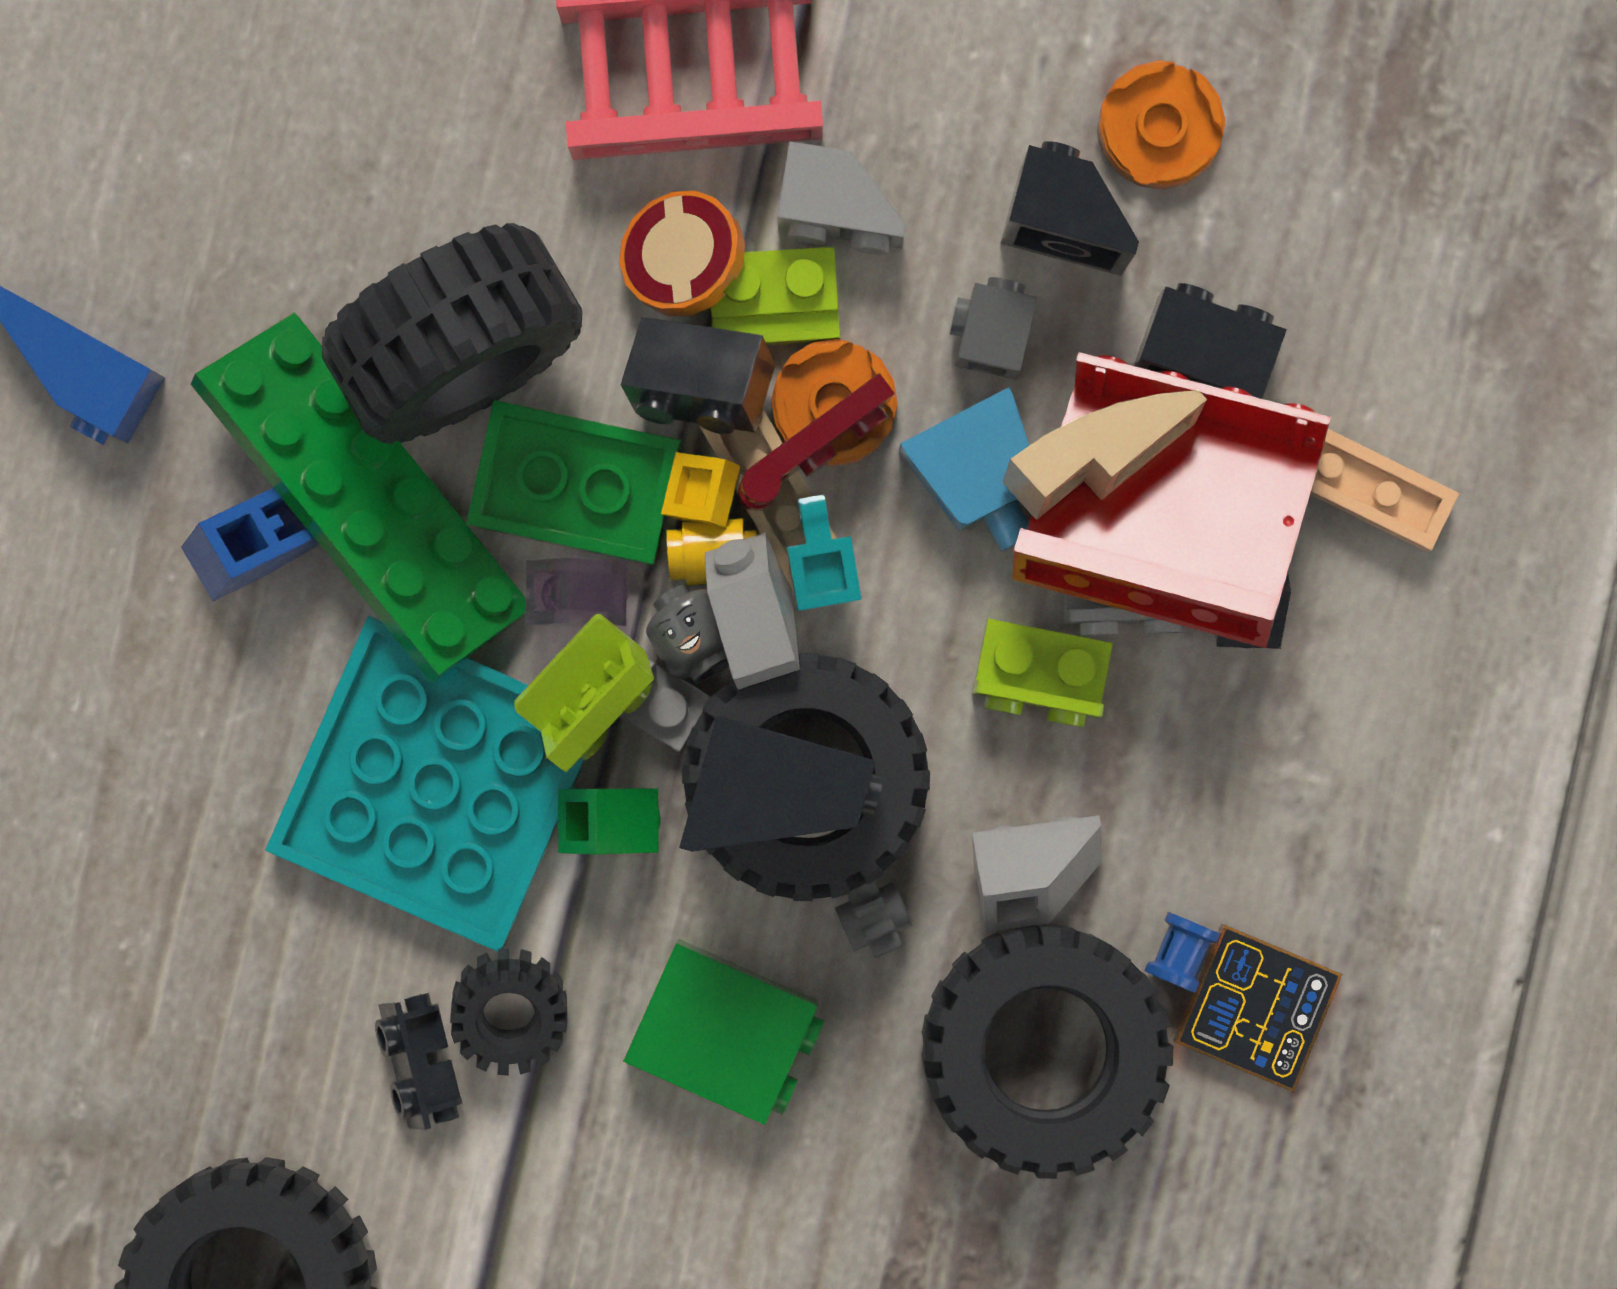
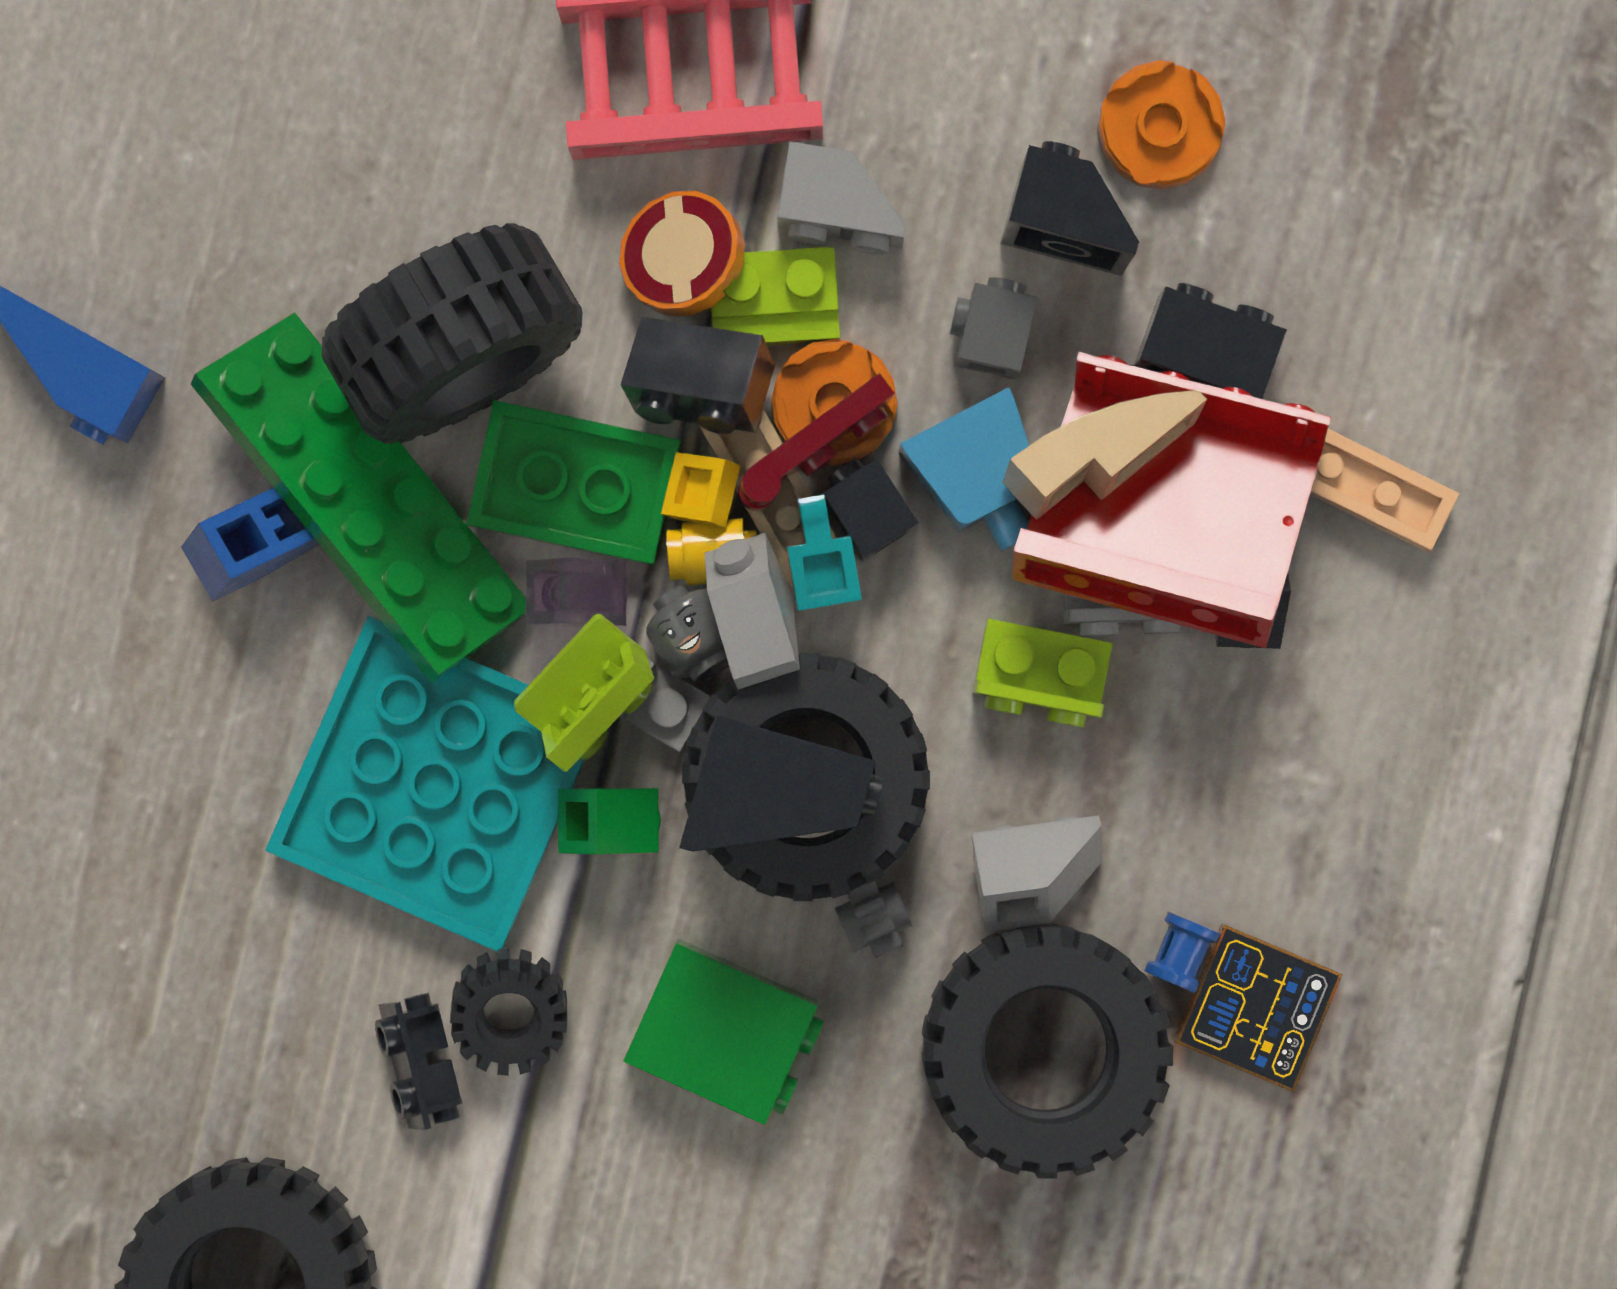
none -> black brick [823,458,919,562]

